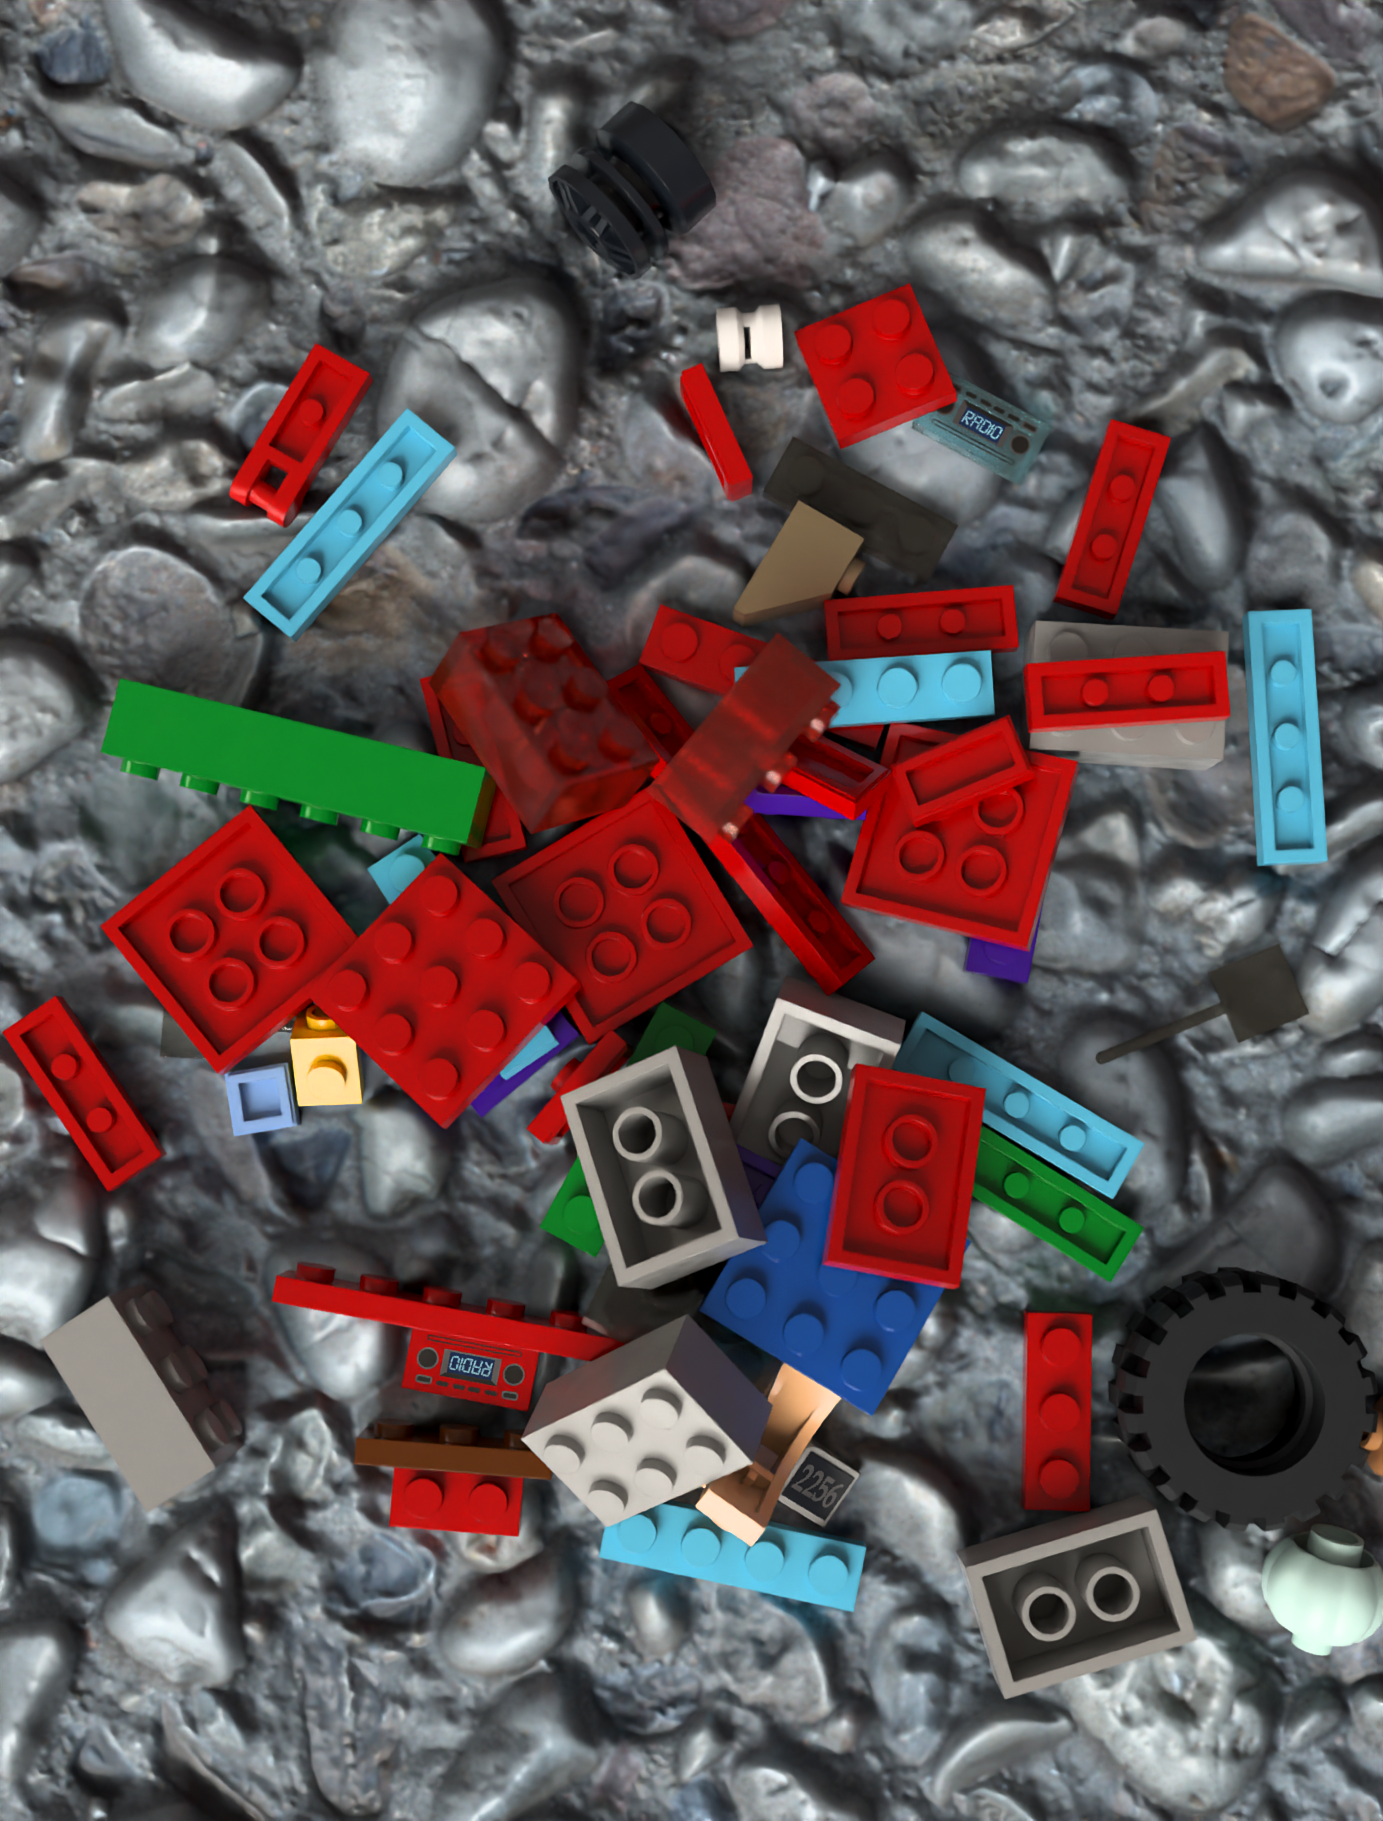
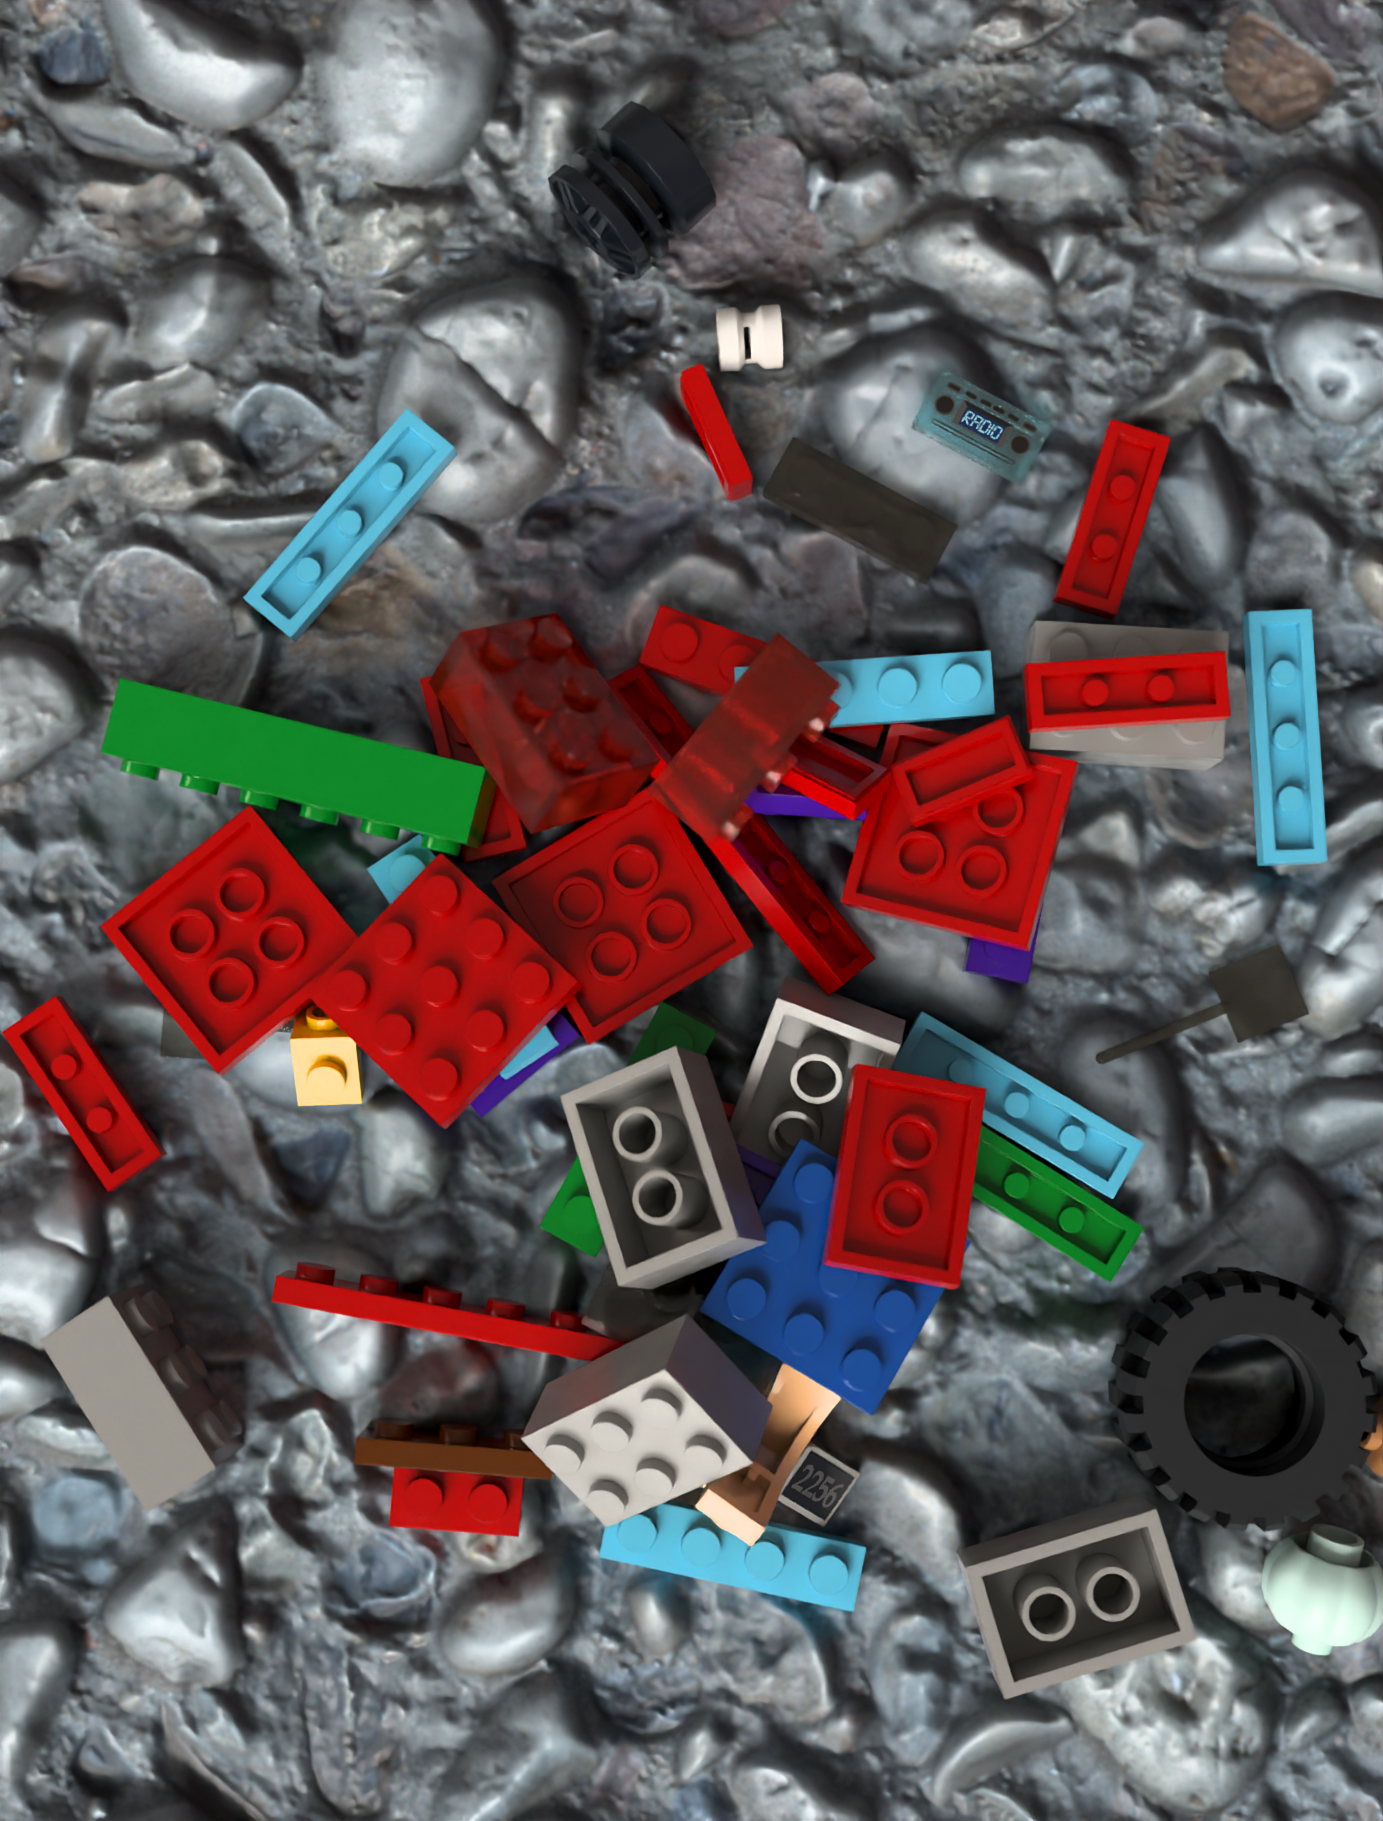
light blue tile [224,1063,301,1136] -> none
red plate [229,343,373,528] -> none
red tile [401,1328,540,1412] -> none
red plate [526,1029,634,1146] -> none
dark tan slope [732,500,867,627] -> none
red plate [794,283,957,450] -> none
red plate [823,585,1019,661] -> none
red plate [1021,1310,1092,1511] -> none

